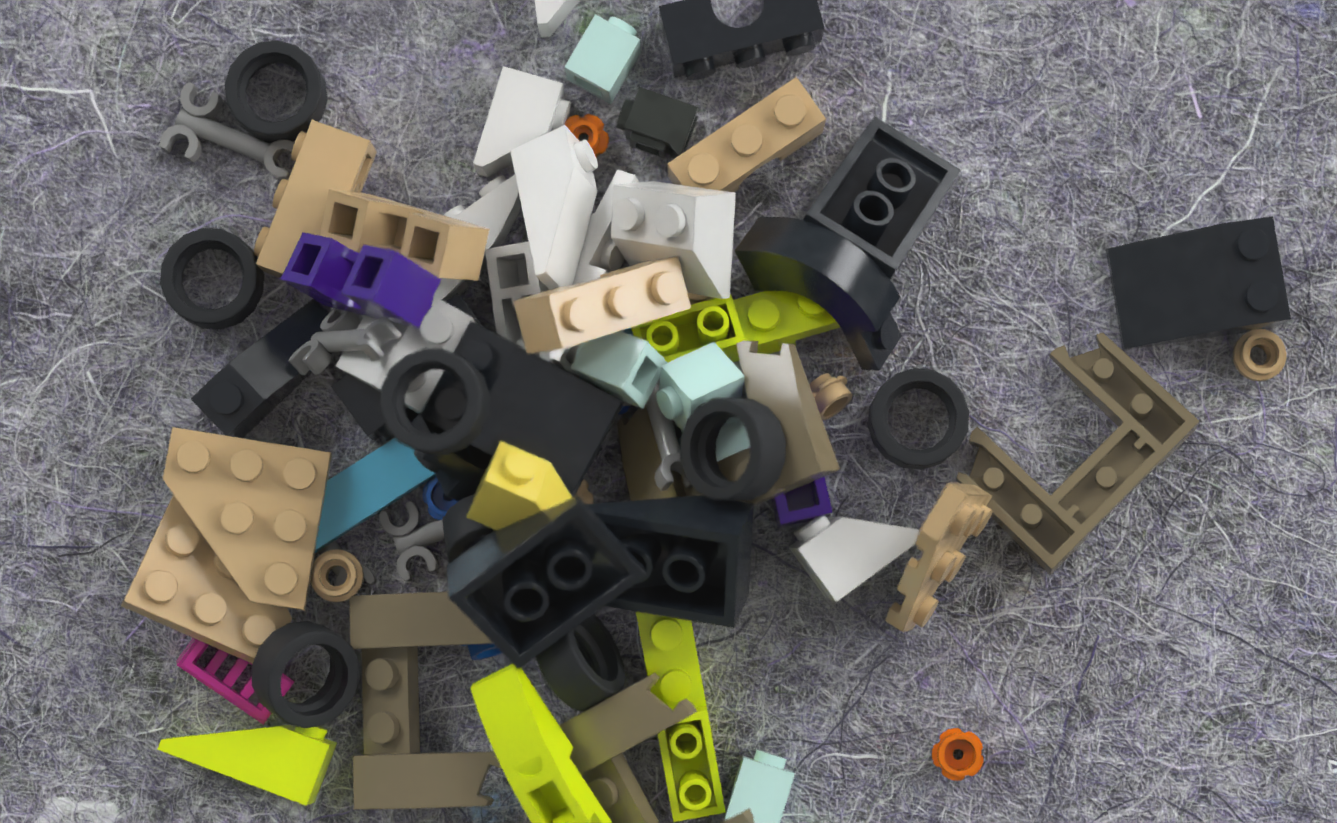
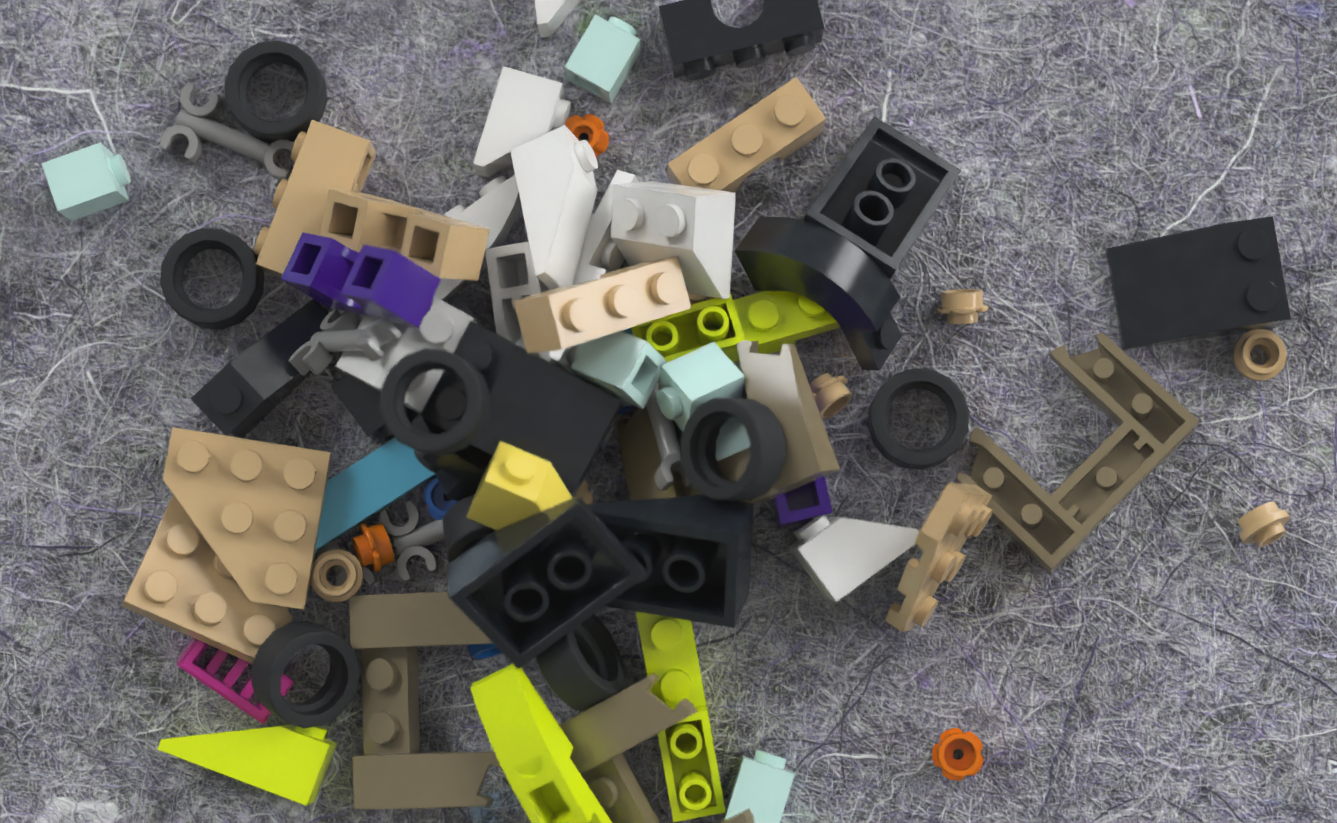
pearl dark grey window [616,87,698,159] -> none
none -> light aqua brick [41,143,131,221]
none -> orange plate [352,522,394,572]
none -> tan plate [937,289,988,324]
none -> tan plate [1237,501,1290,548]

